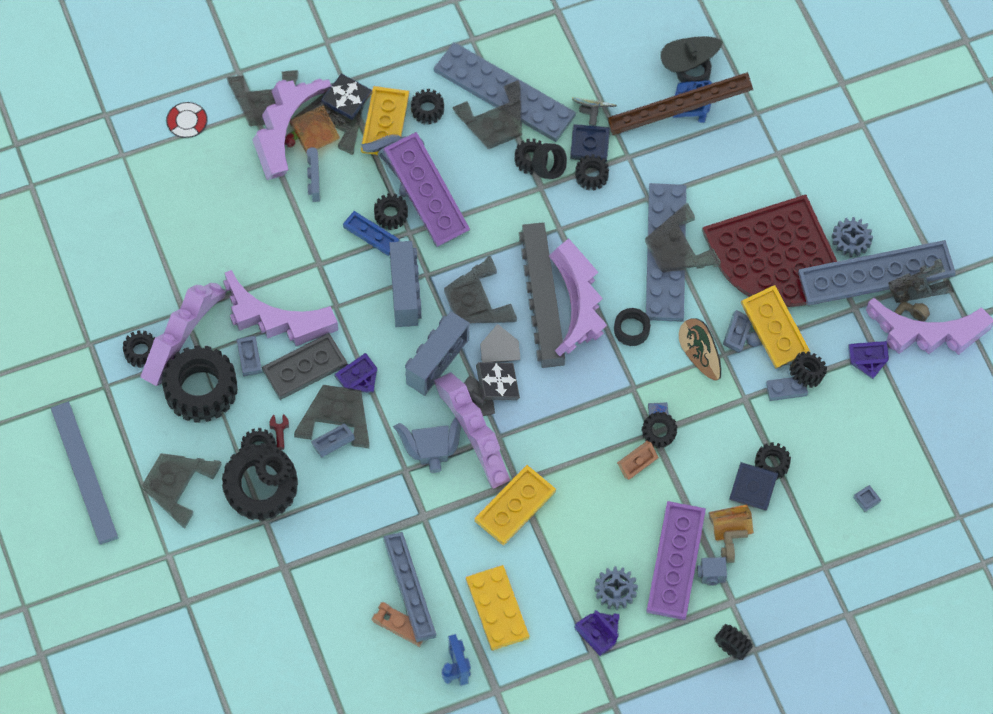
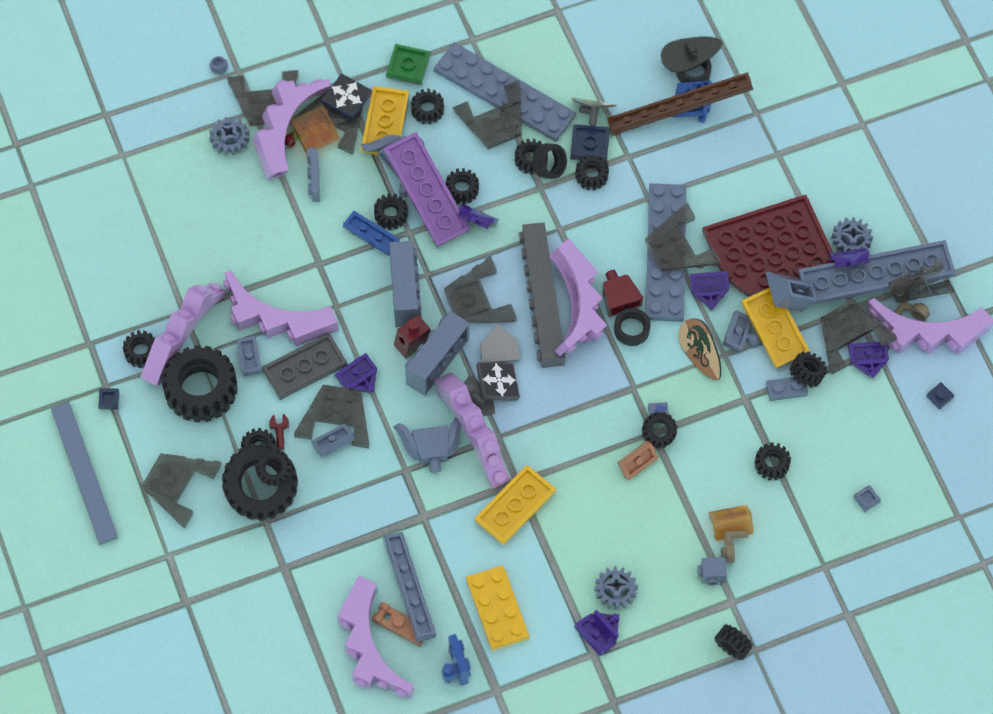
sticker [166,102,208,138] -> none
medium lavender plate [646,501,706,620] -> none
dark blue tile [729,462,778,511] -> none
none -> dark blue plate [98,388,120,409]
none -> sand blue gear [209,117,250,156]
none -> sand blue plate [210,56,228,74]
none -> lavender arch [337,576,414,699]
none -> green plate [386,44,431,85]
none -> dark red torso [394,315,431,359]
none -> black tyre [445,168,479,204]
none -> dark purple slope [458,204,499,229]
none -> dark red torso [602,270,643,317]
none -> dark purple slope [690,271,730,310]
none -> sand blue slope [766,272,817,312]
none -> clear smoke wing [820,299,897,375]
none -> dark purple slope [828,248,870,268]
none -> dark blue plate [926,382,955,410]

